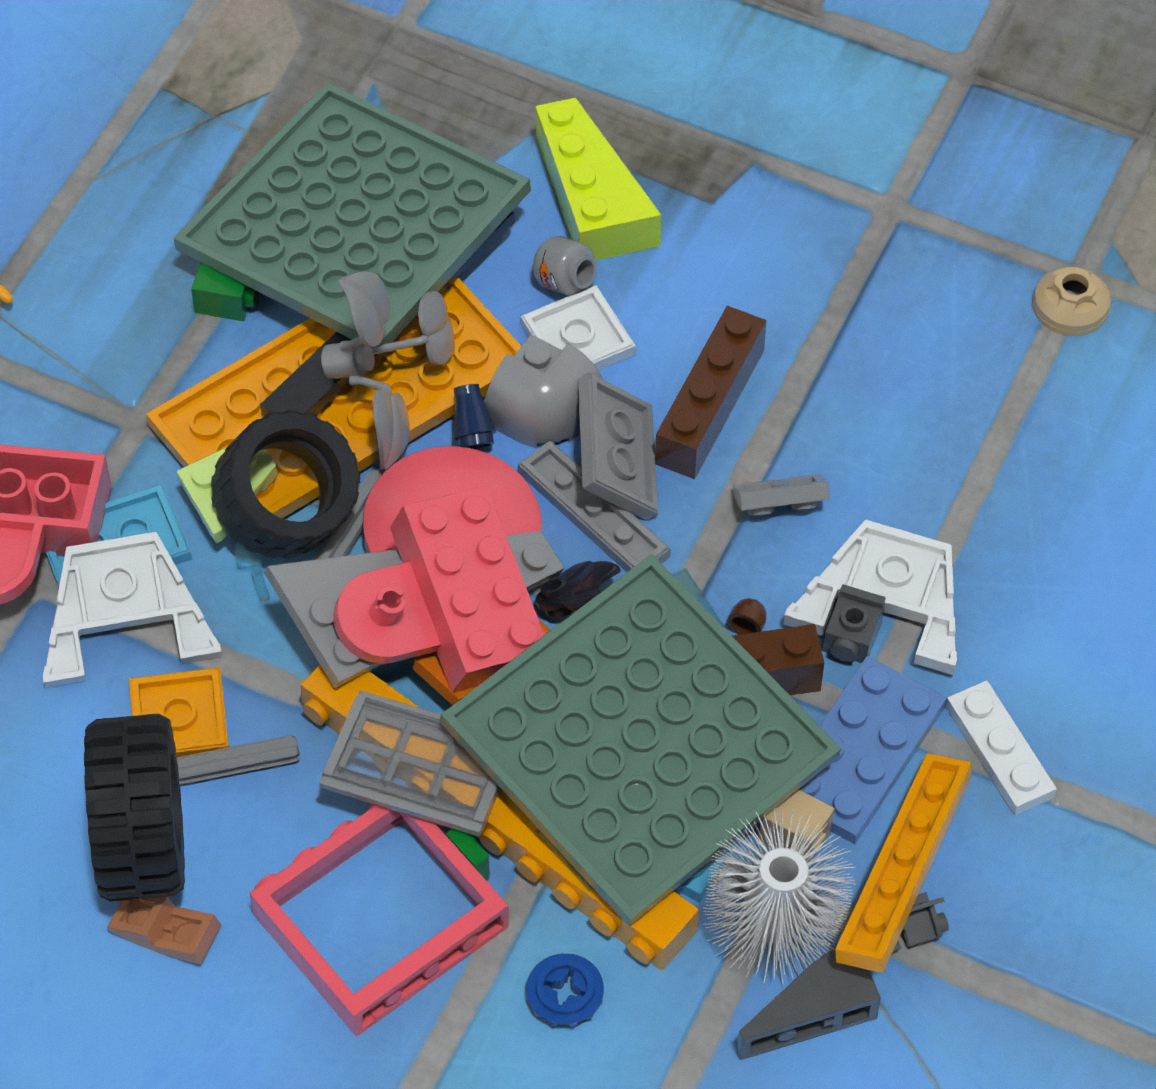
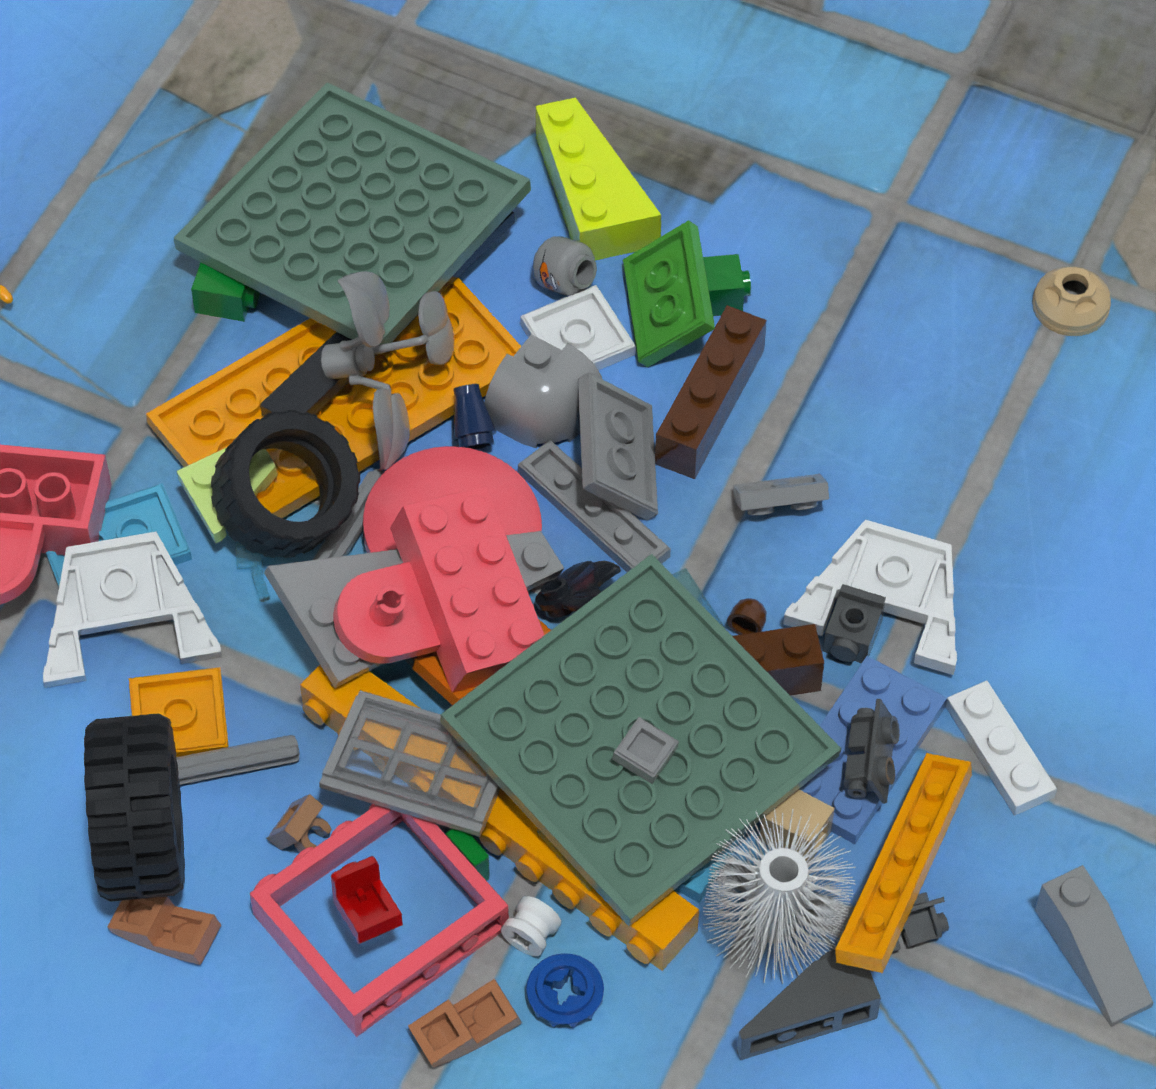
none -> medium nougat tile [266,794,332,852]
none -> red bracket [331,856,403,944]
none -> nougat slope [408,979,522,1068]
none -> white wheel [501,896,561,956]
none -> light grey tile [612,717,679,784]
none -> bright green tile [623,220,715,367]
none -> green brick [703,254,751,316]
none -> dark grey hinge [844,699,900,804]
none -> light grey slope [1035,865,1154,1027]

